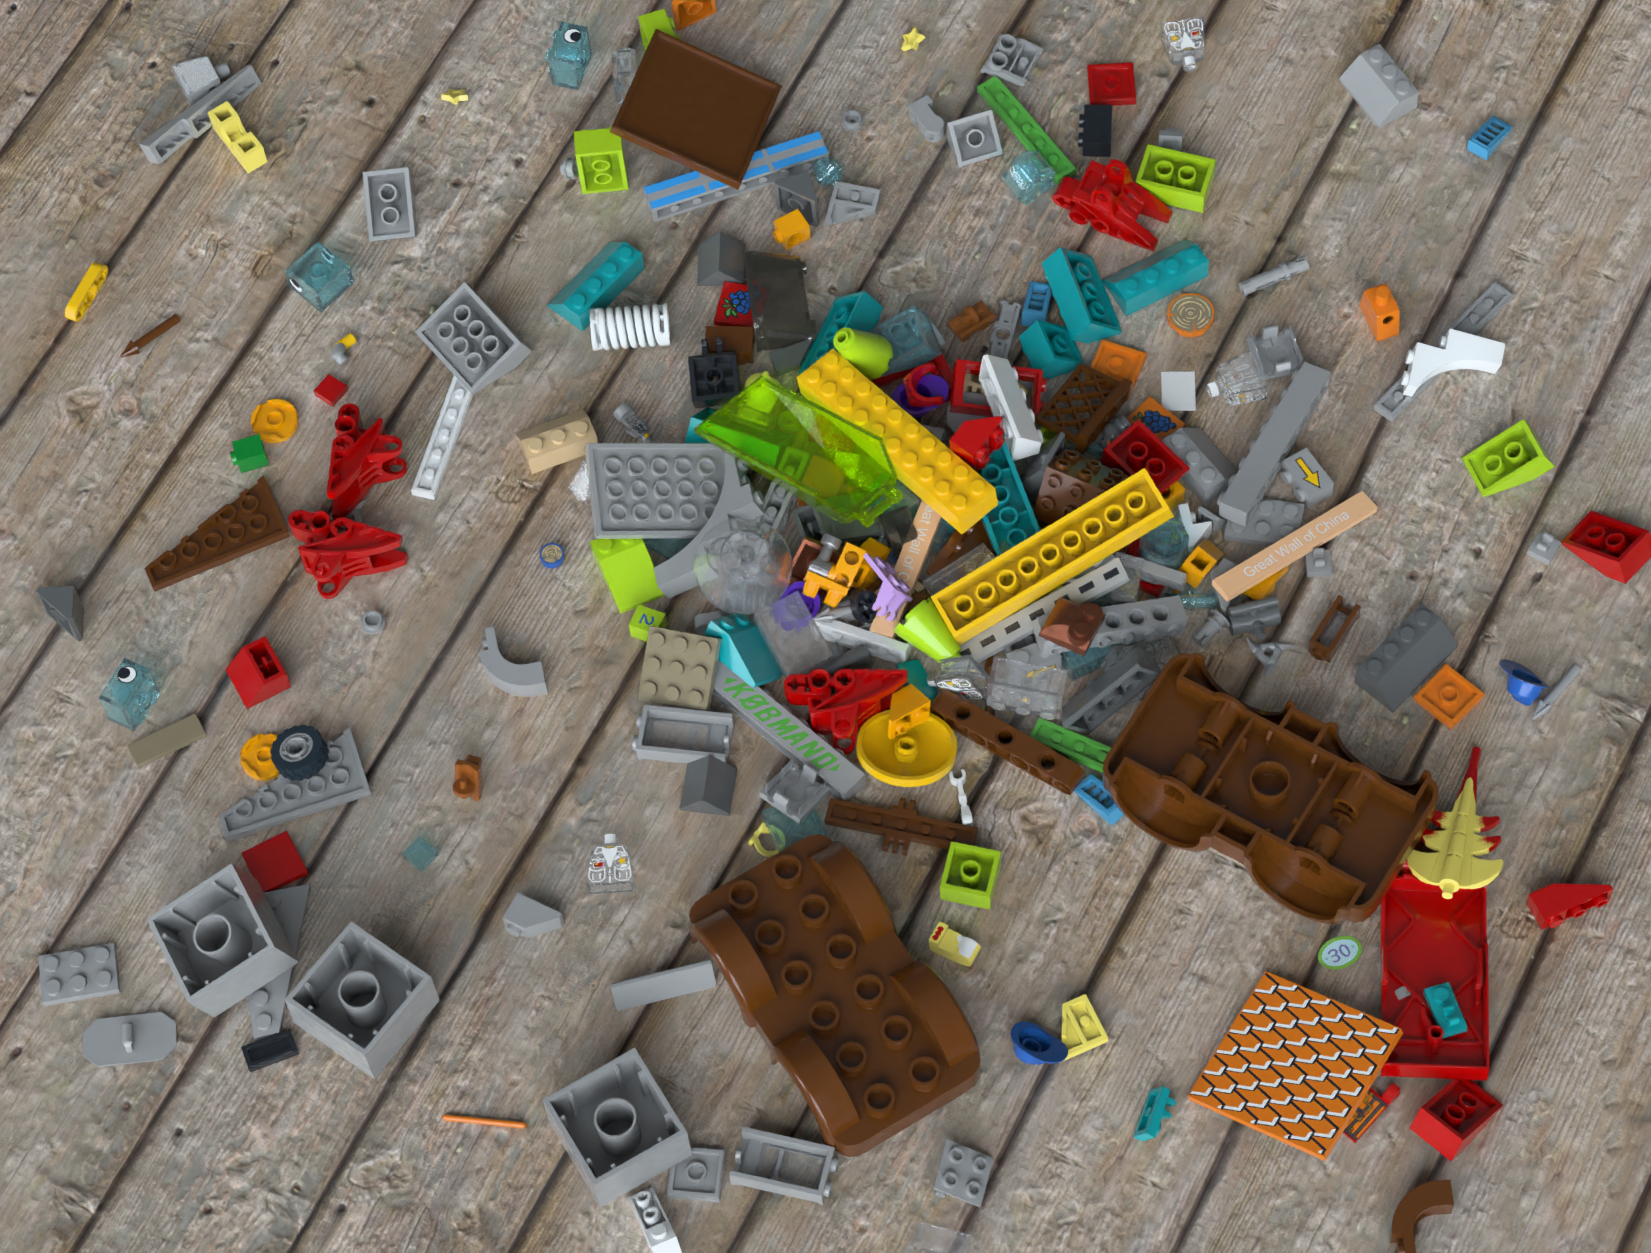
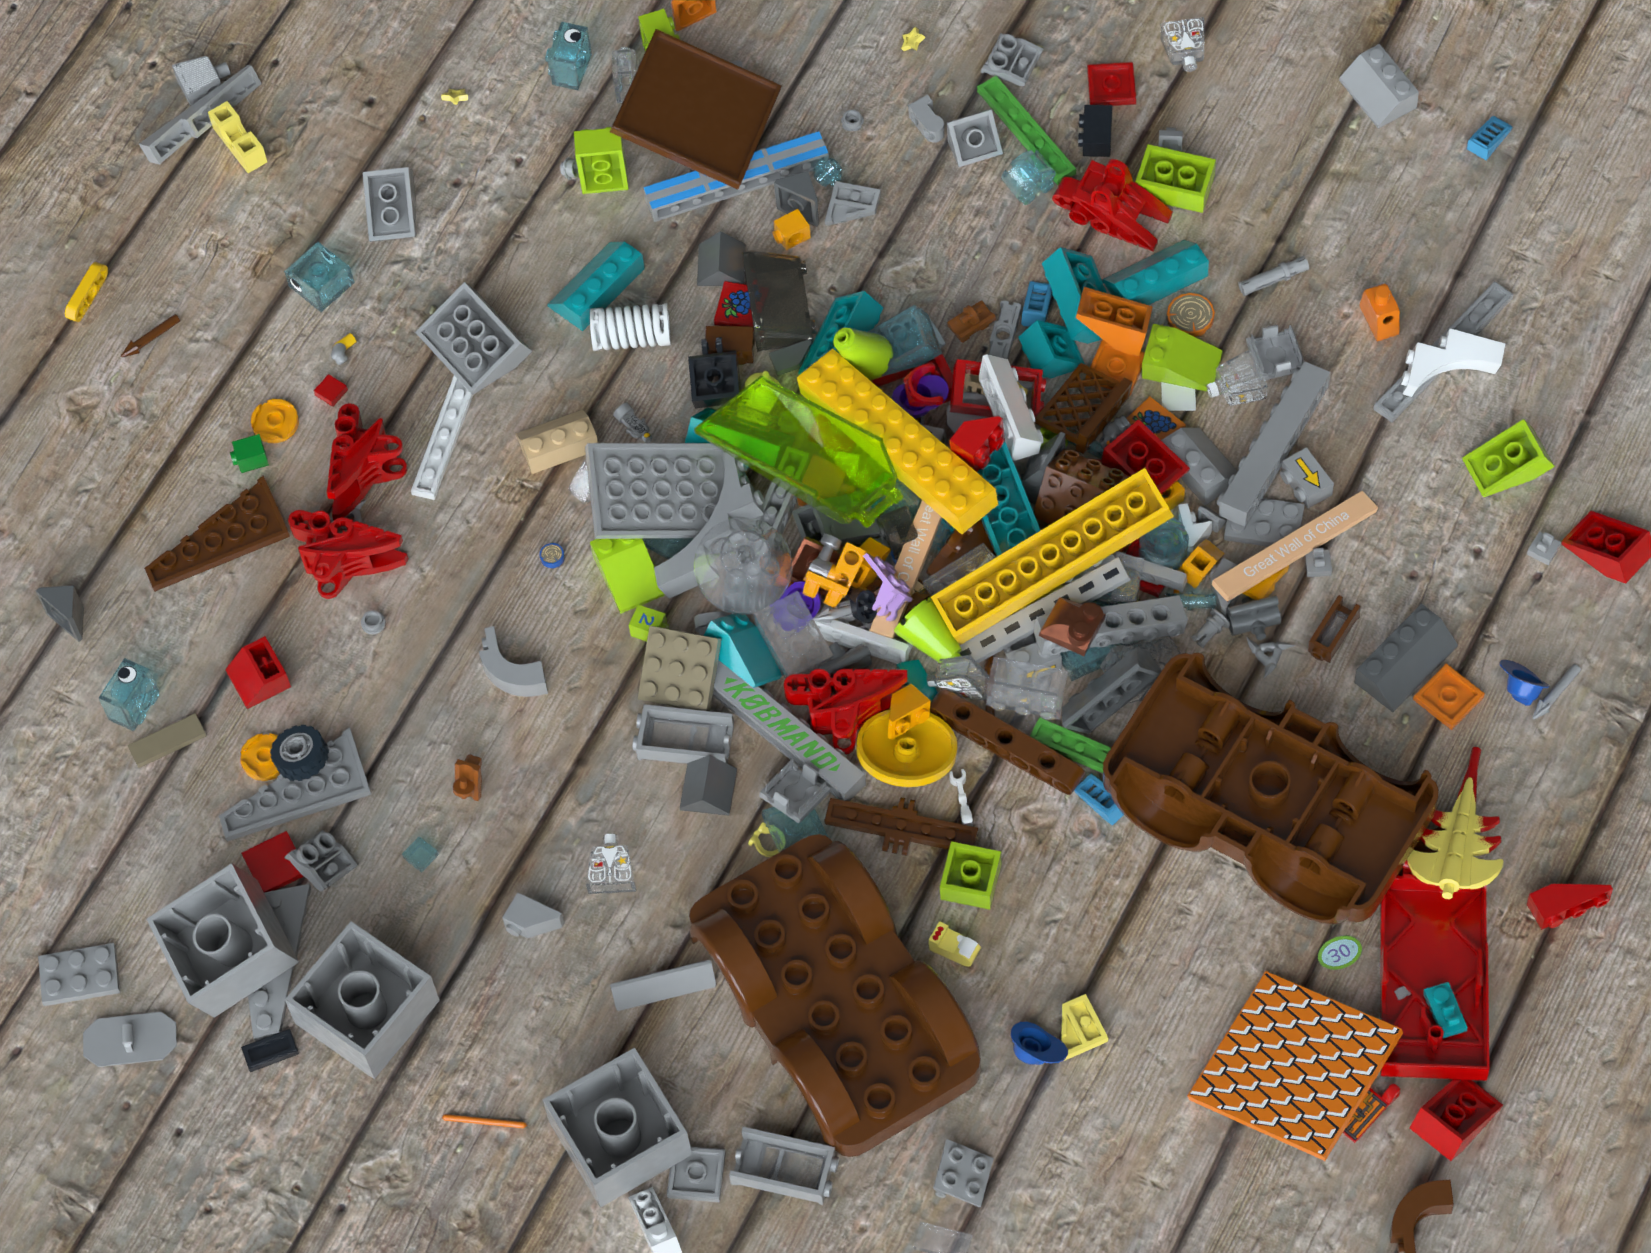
teal plate [1133,1086,1177,1142] -> none
none -> light grey slope [284,830,358,892]
none -> orange slope [1076,287,1153,356]
none -> lime slope [1142,324,1223,392]

